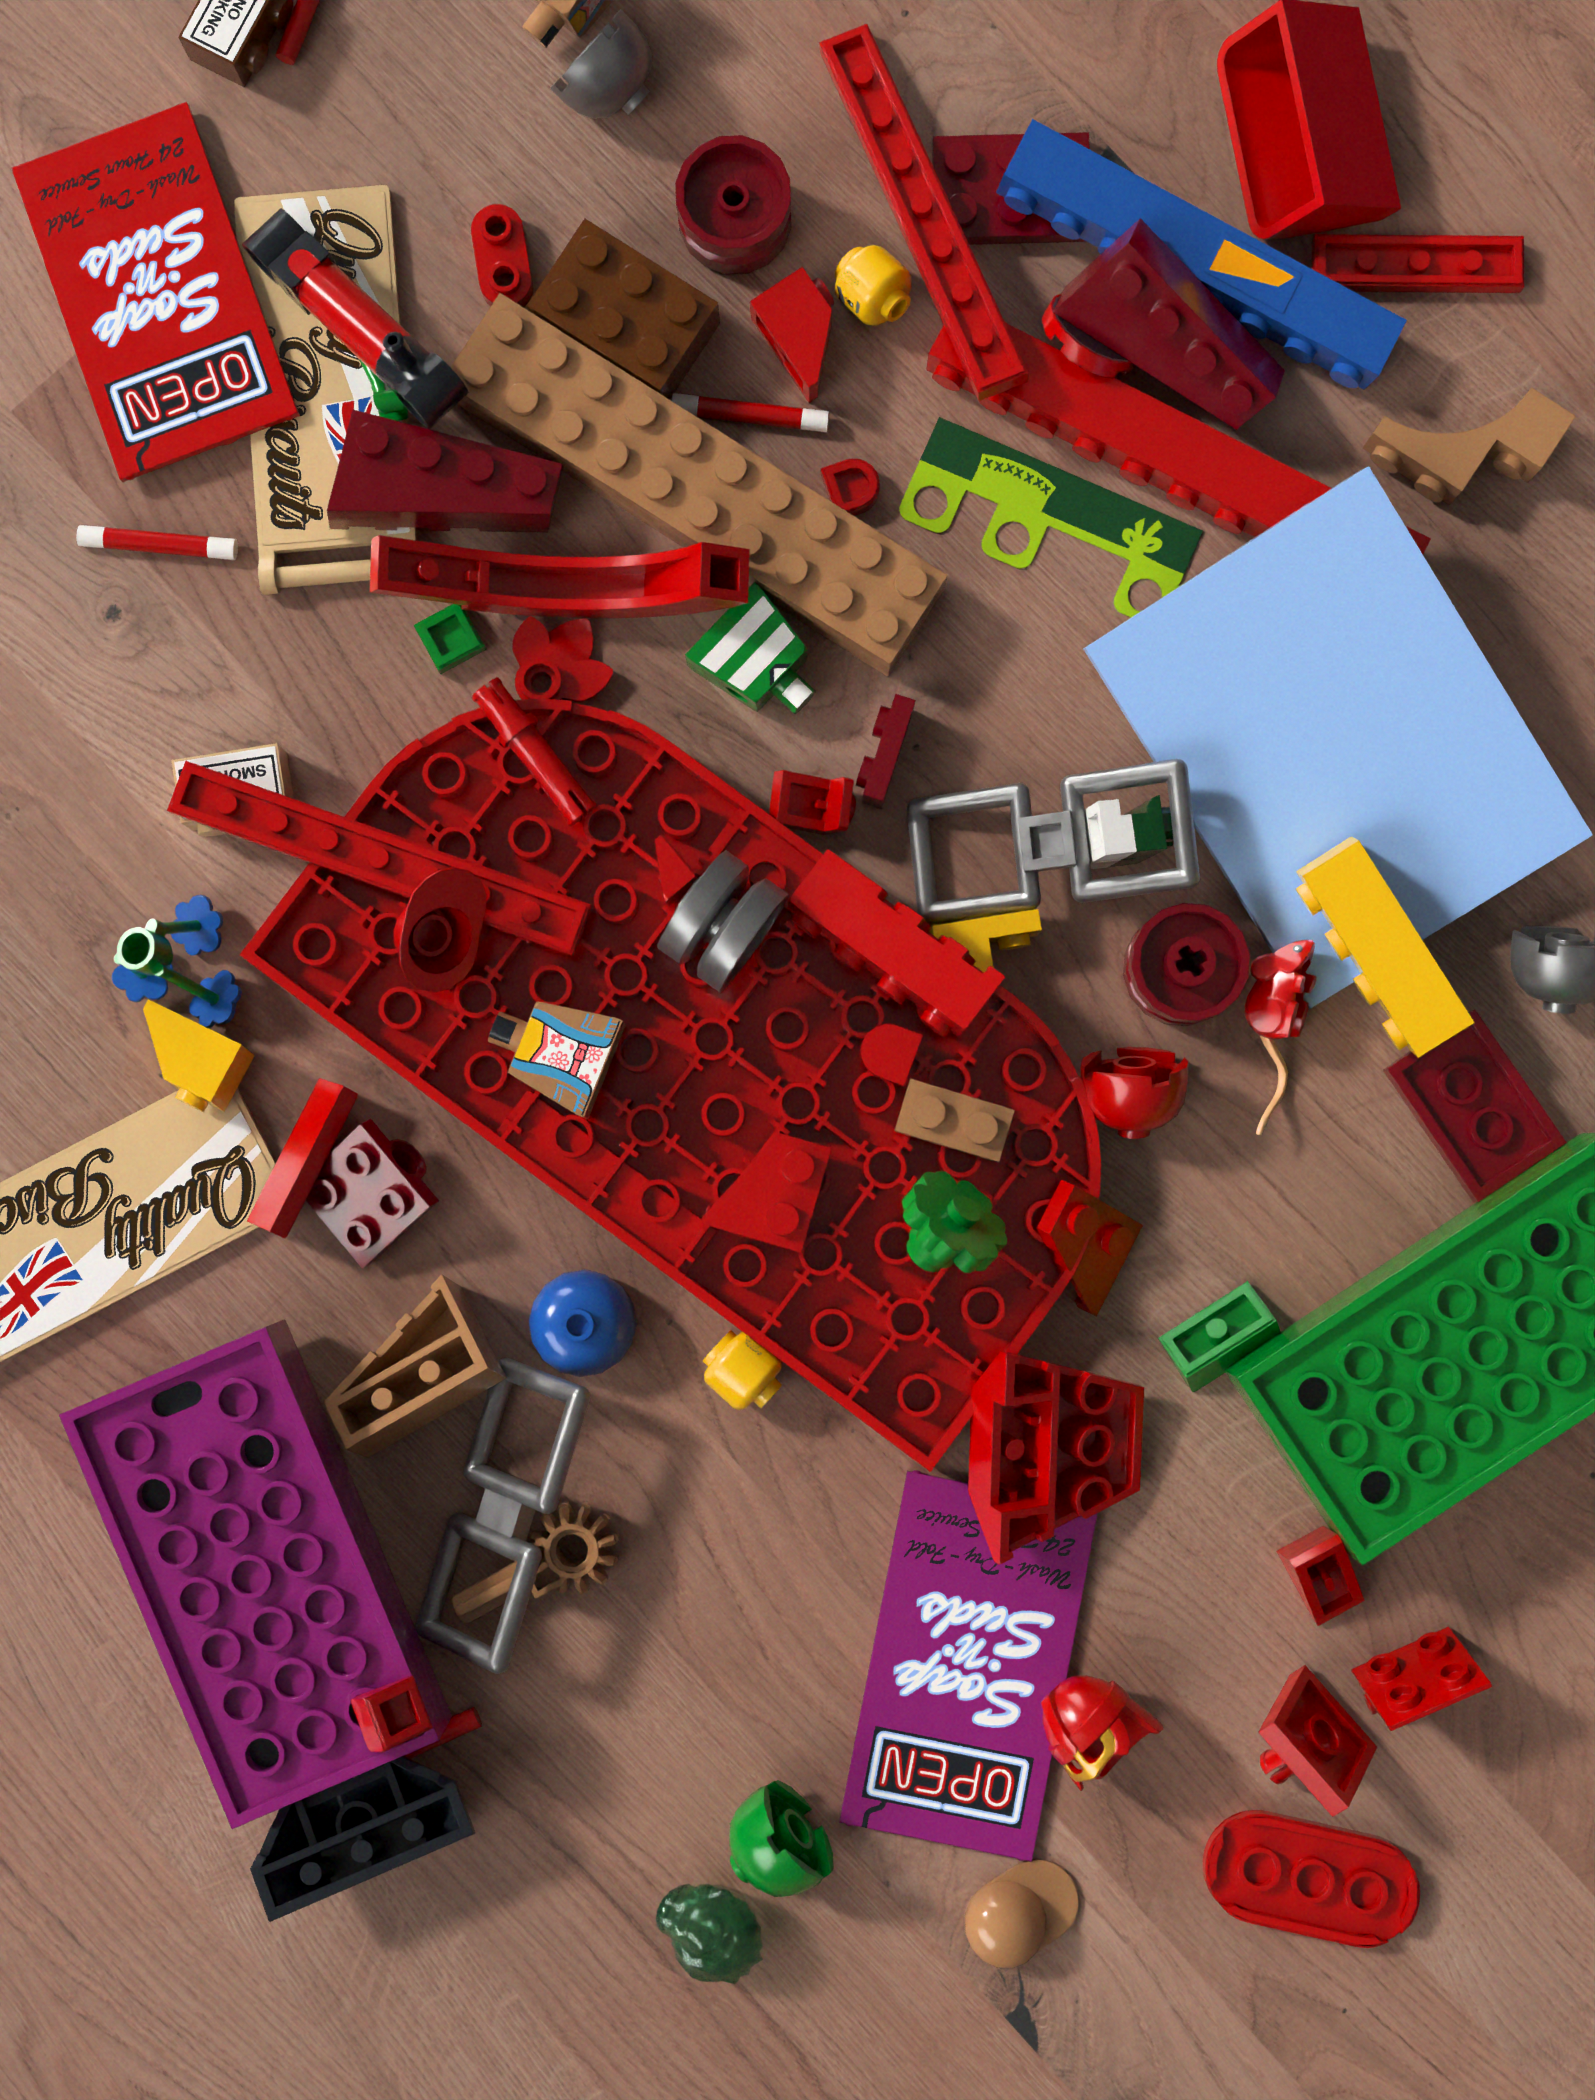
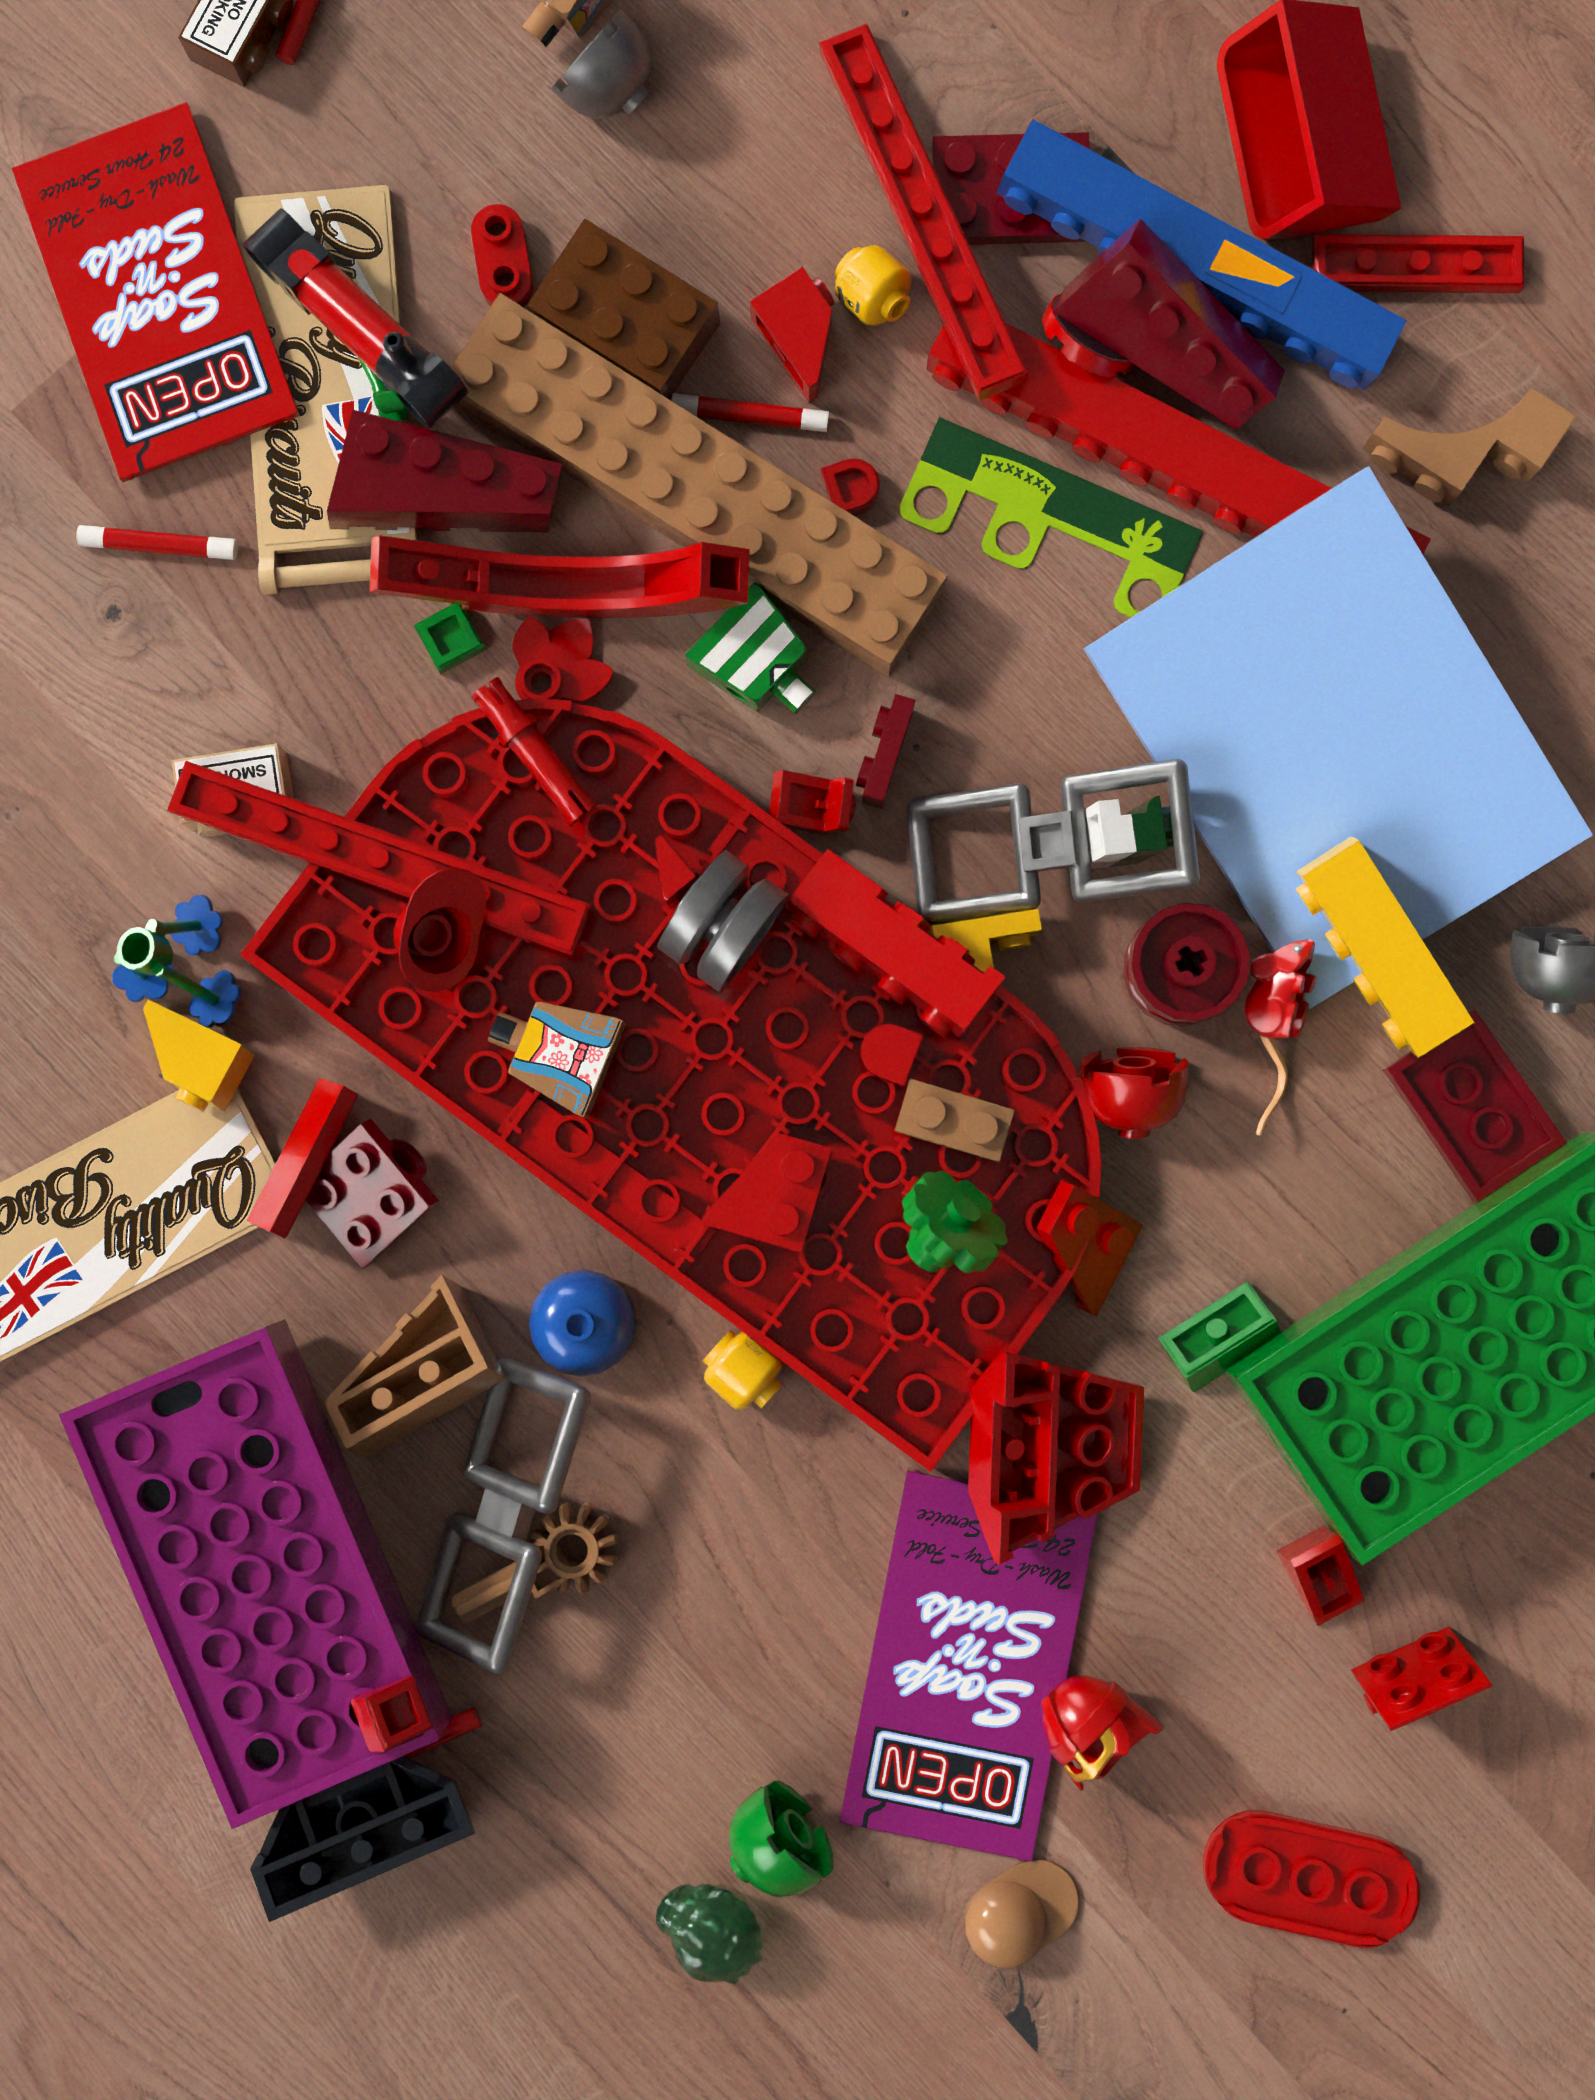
dark red wheel [675,135,792,274] -> none
red tile [1258,1665,1377,1817] -> none

